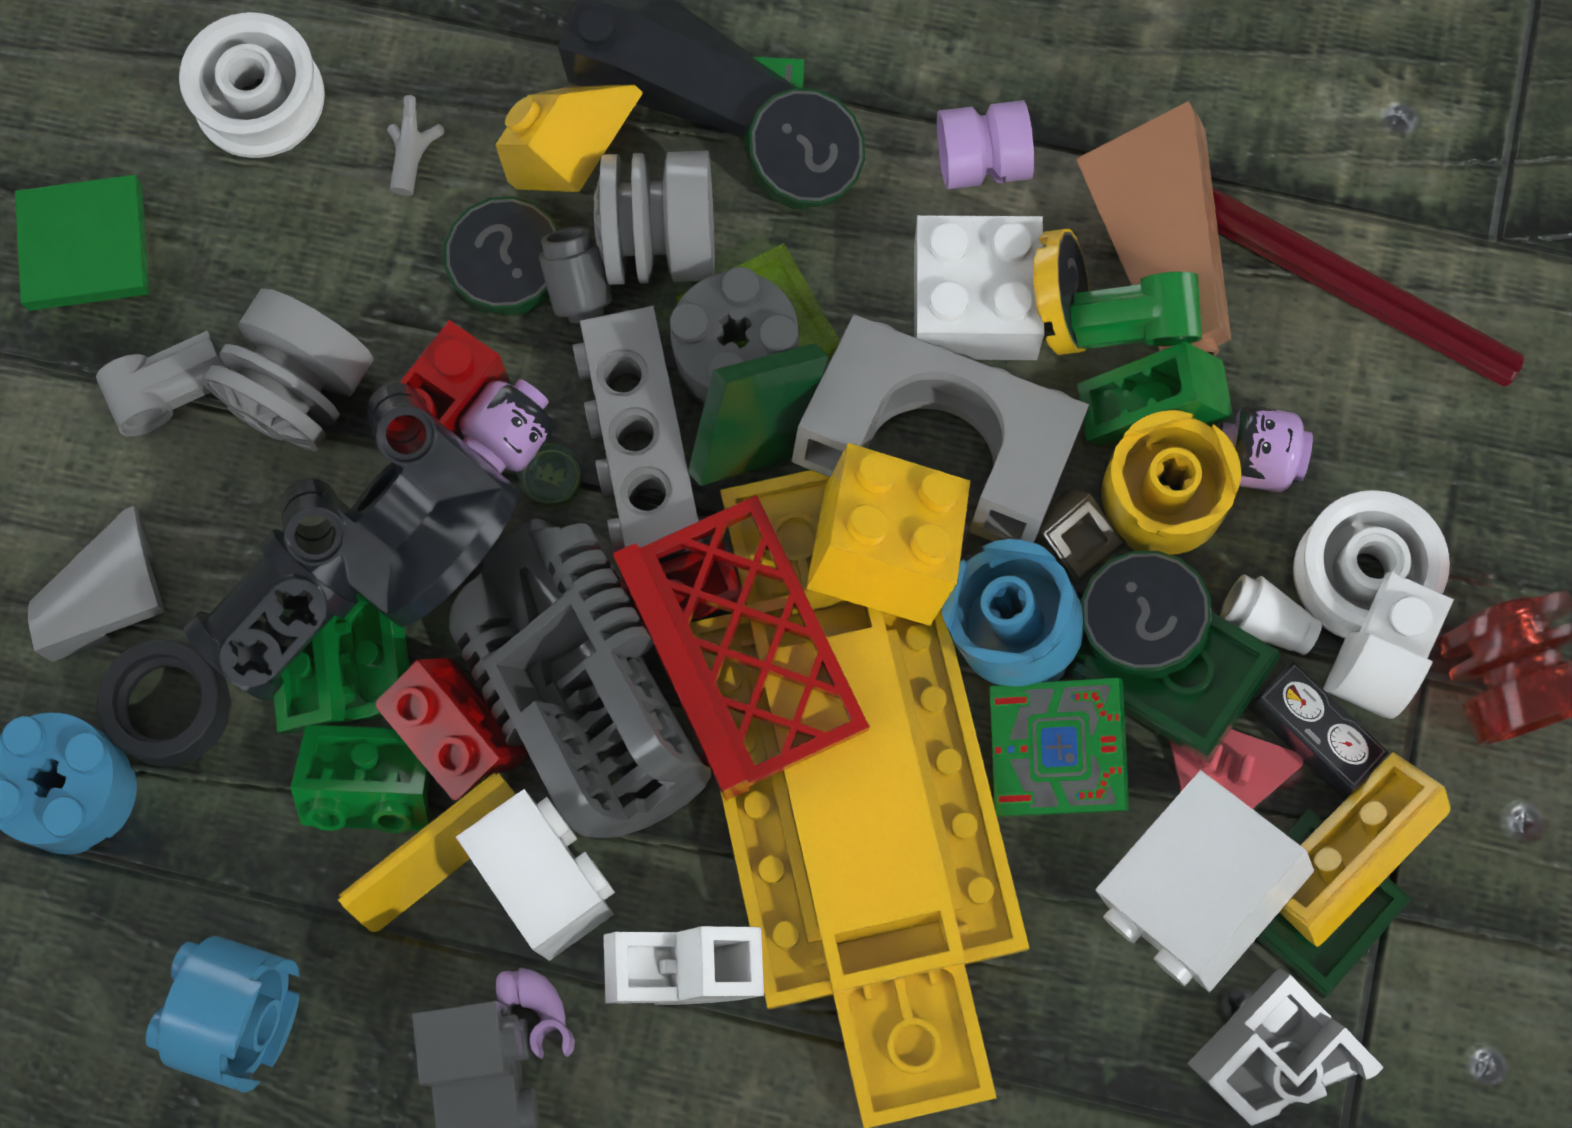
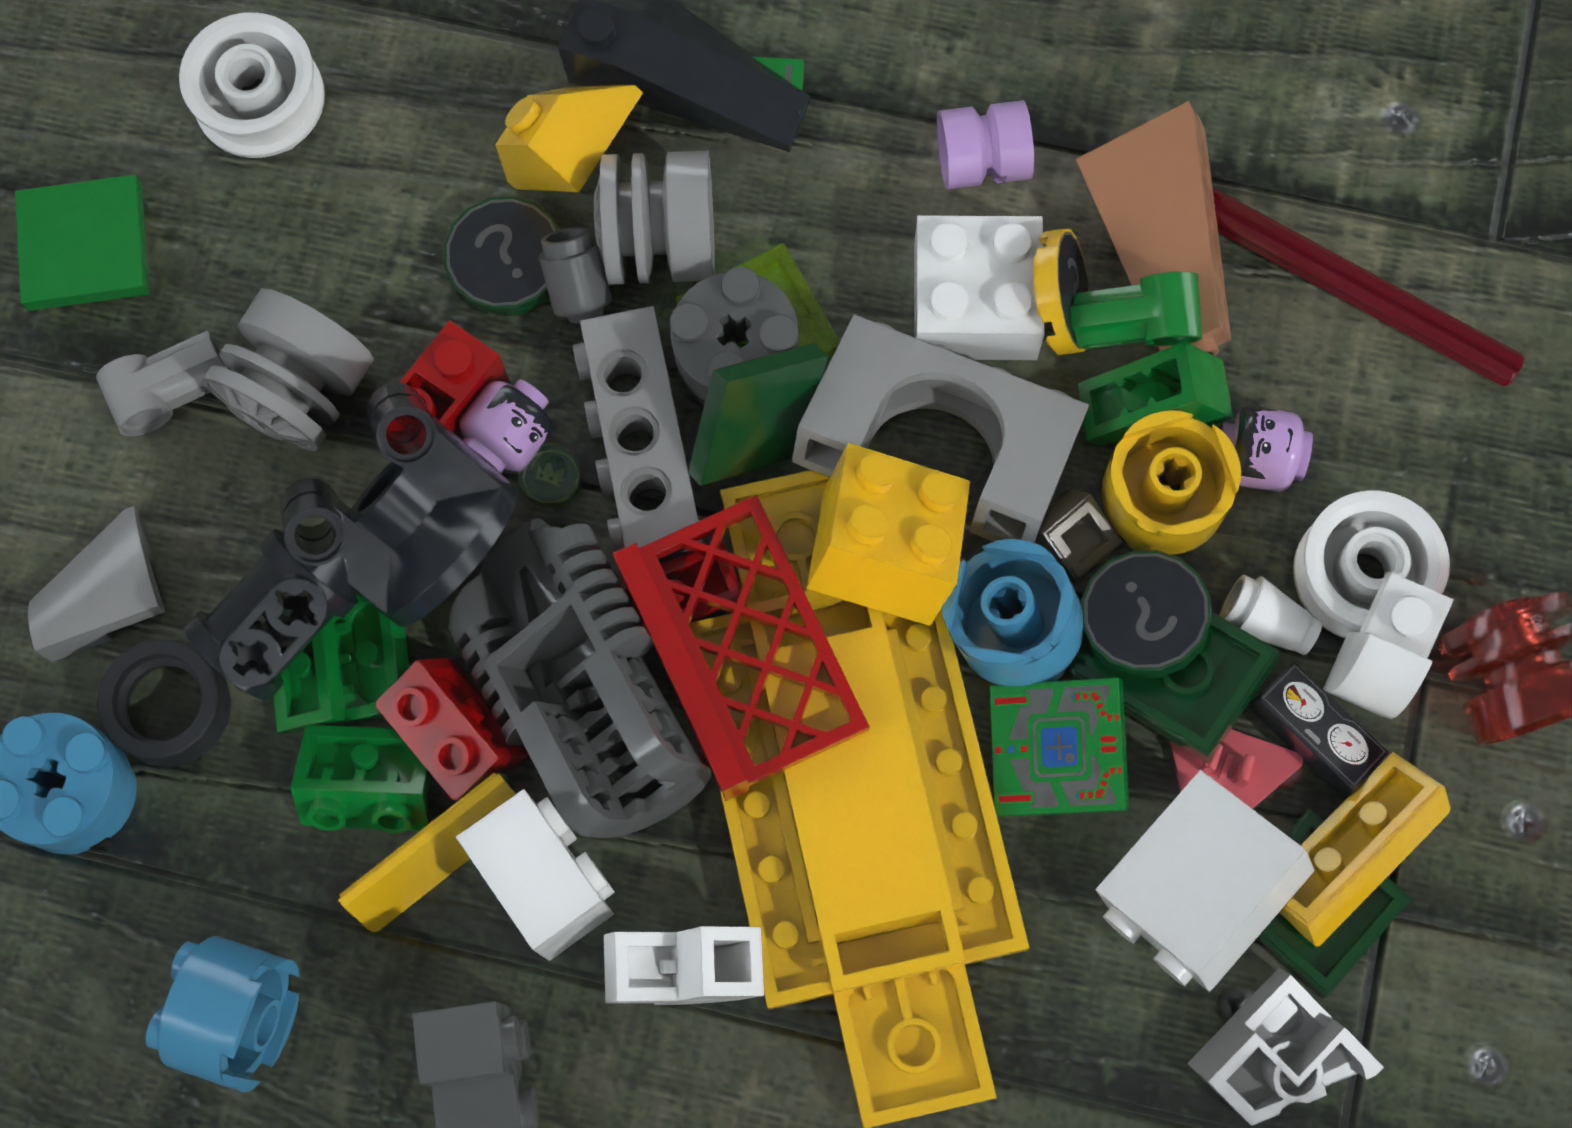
light grey bar [387,95,445,196] -> none
lavender arm [496,967,575,1059] -> none
black tile [744,88,865,210] -> none

